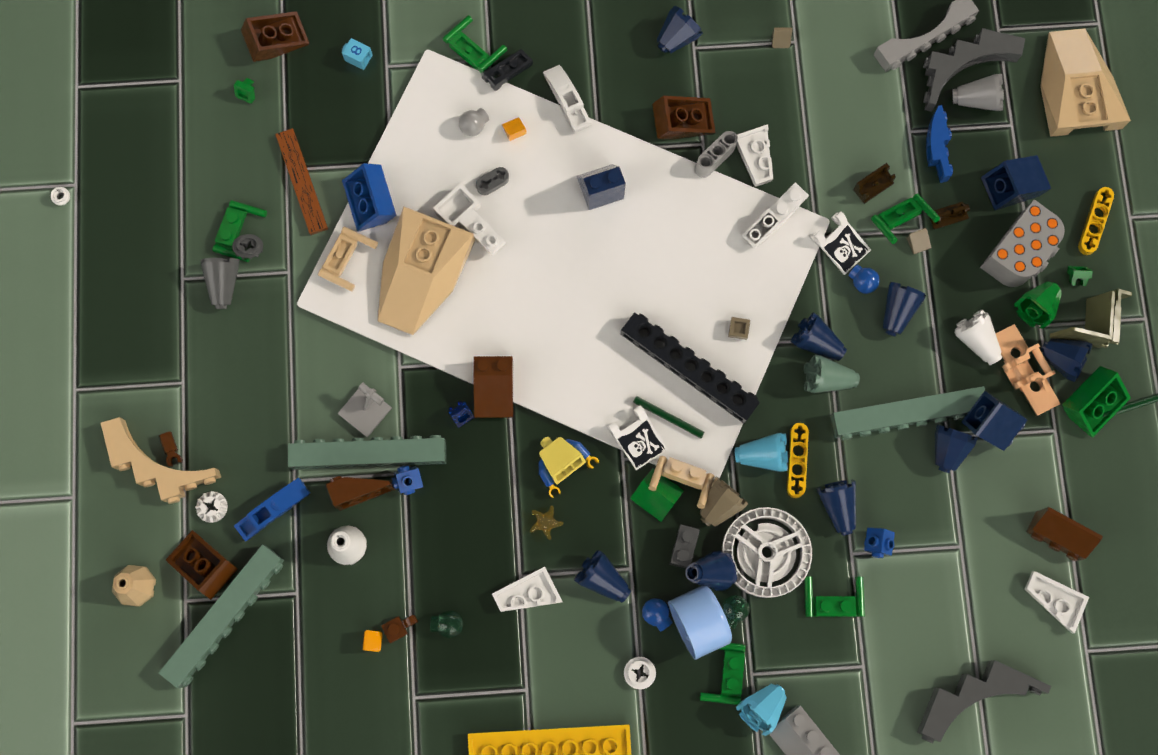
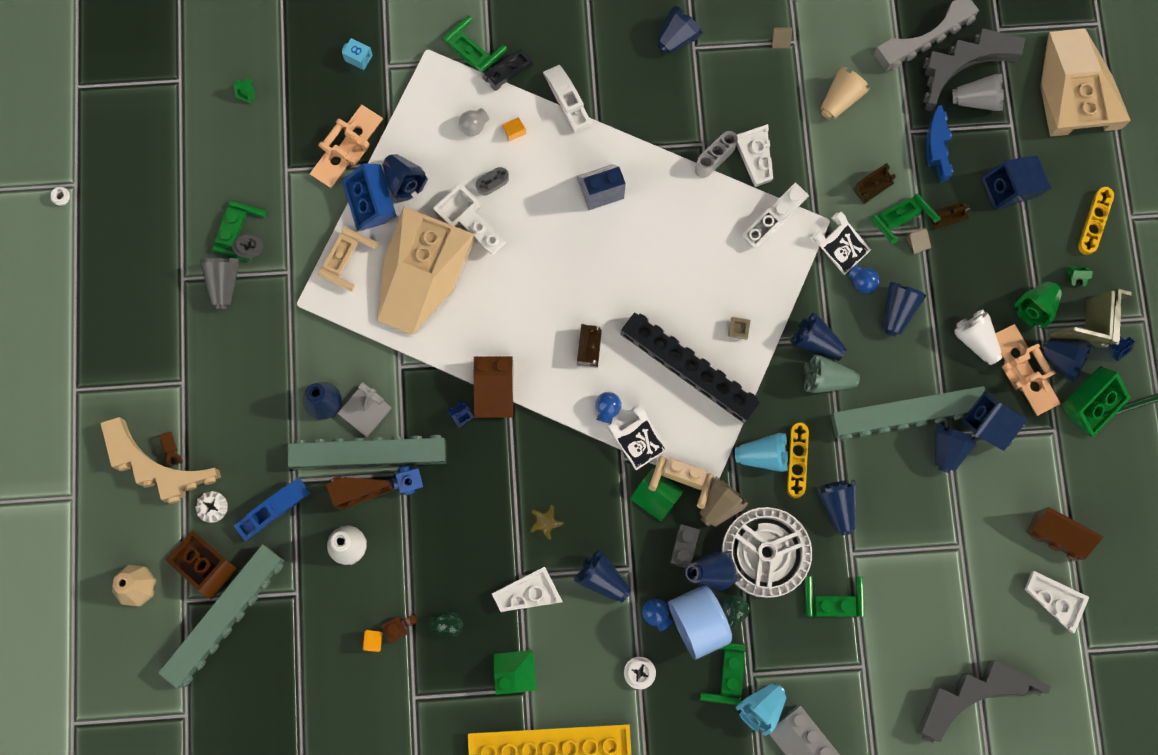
reddish brown slope [241,11,309,62] -> none
dark orange tile [275,128,328,235] -> none
light yellow torso [538,437,599,498] -> none
dark green piece [633,396,705,439] -> none
reddish brown slope [652,96,715,139] -> none
blue brick [864,528,895,558] -> none
light grey brick [980,200,1065,287] -> none
none -> dark blue cone [303,382,342,420]
none -> light nougat piece [310,105,383,188]
none -> dark blue cone [382,154,428,201]
none -> green slope [493,650,537,695]
none -> dark brown hinge [577,324,602,368]
none -> blue piece [595,392,622,424]
none -> tan cone [821,66,870,120]
none -> clear blue tile [1110,337,1135,361]

